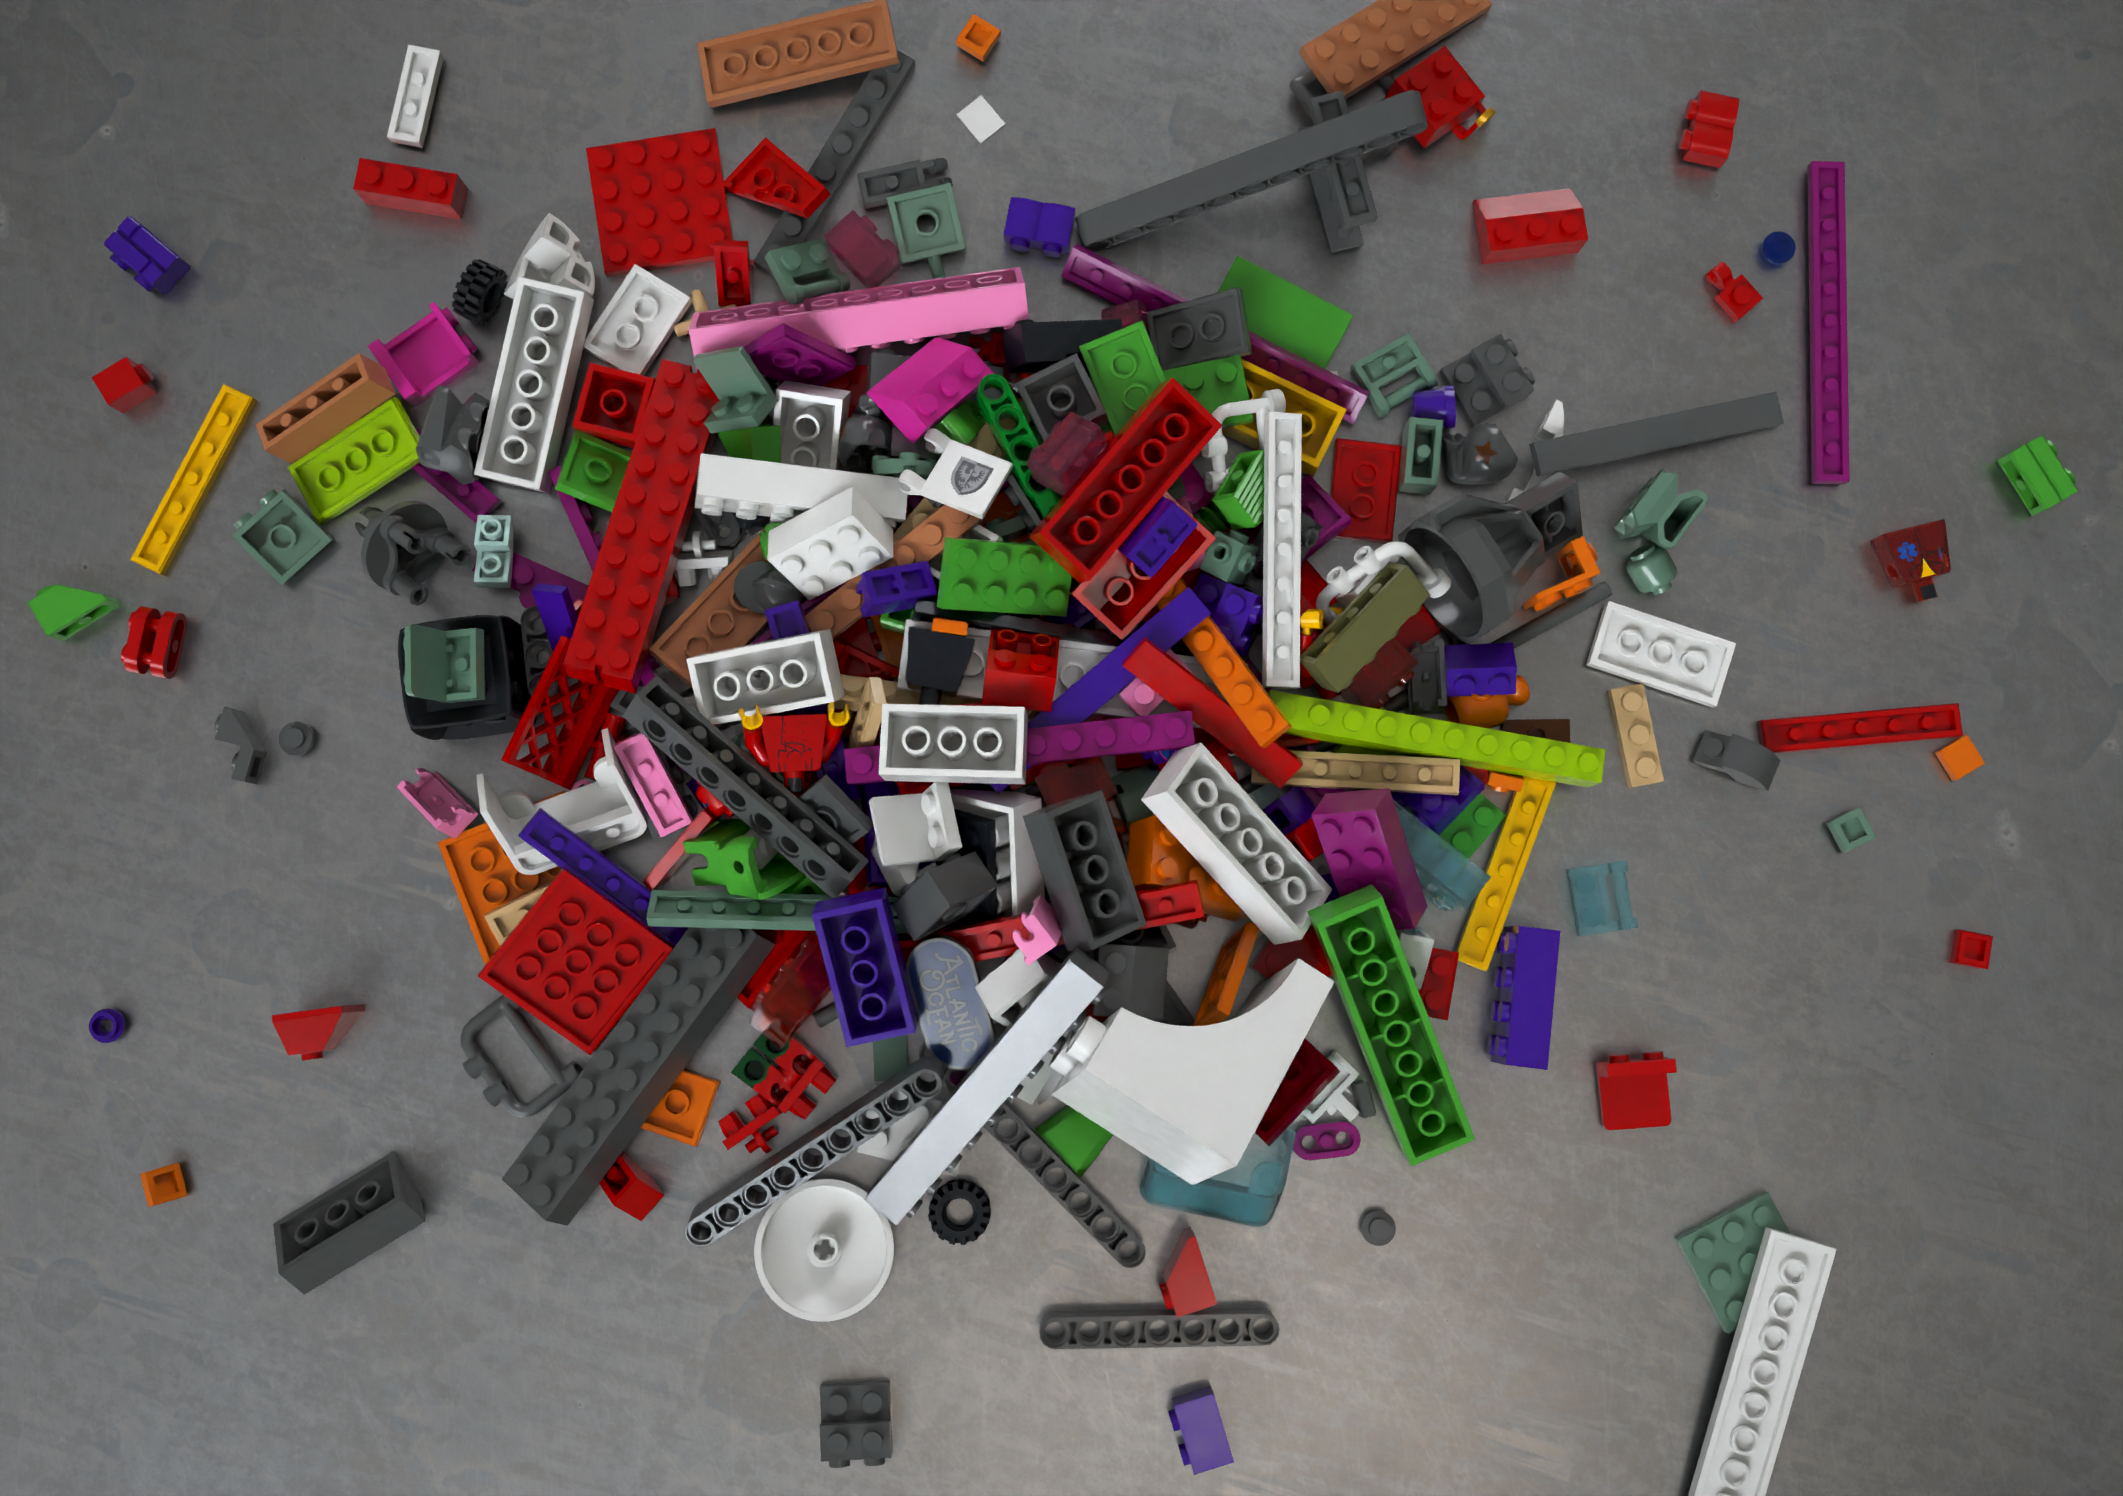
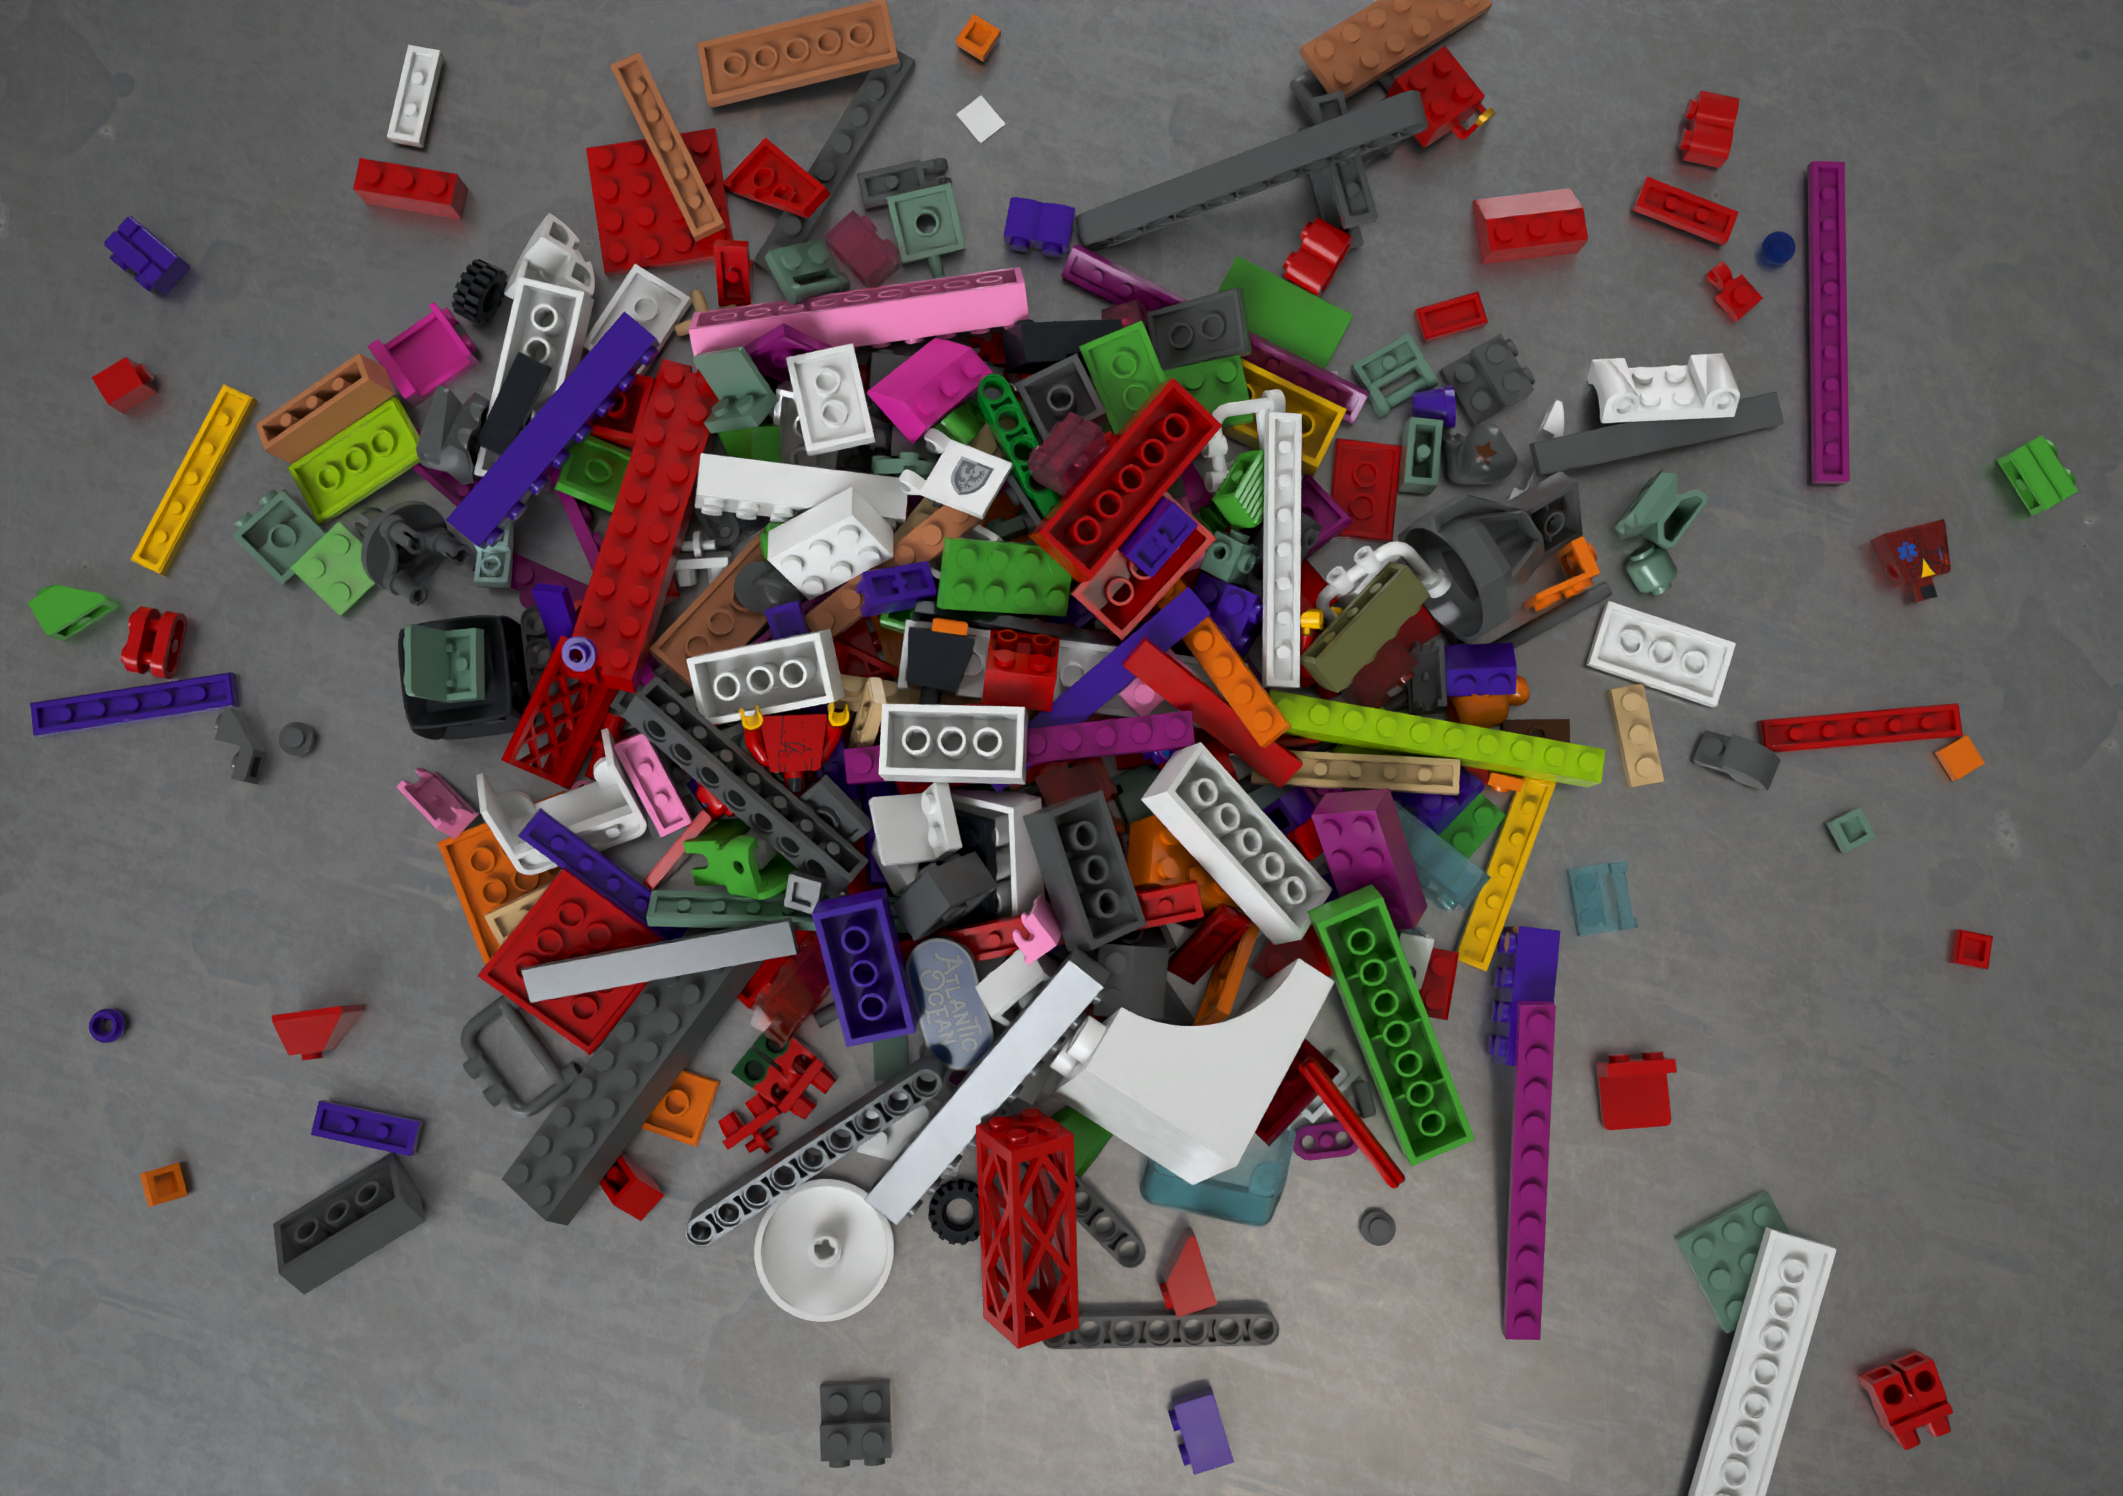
none -> dark purple tile [30,672,239,737]
none -> bright green plate [290,521,376,616]
none -> dark purple plate [311,1100,423,1156]
none -> dark purple brick [446,311,660,550]
none -> black tile [475,352,552,456]
none -> tile [521,917,799,1003]
none -> plate [561,636,597,672]
none -> nougat plate [610,52,726,242]
none -> plate [784,870,827,914]
none -> white plate [786,343,875,457]
none -> red piece [976,1108,1079,1349]
none -> red tile [1167,903,1251,985]
none -> red brick [1283,217,1354,298]
none -> red axle [1299,1057,1405,1189]
none -> red tile [1414,291,1488,343]
none -> magenta plate [1503,1001,1556,1340]
none -> white piece [1587,353,1740,423]
none -> red plate [1632,176,1739,246]
none -> red hips [1858,1351,1954,1450]

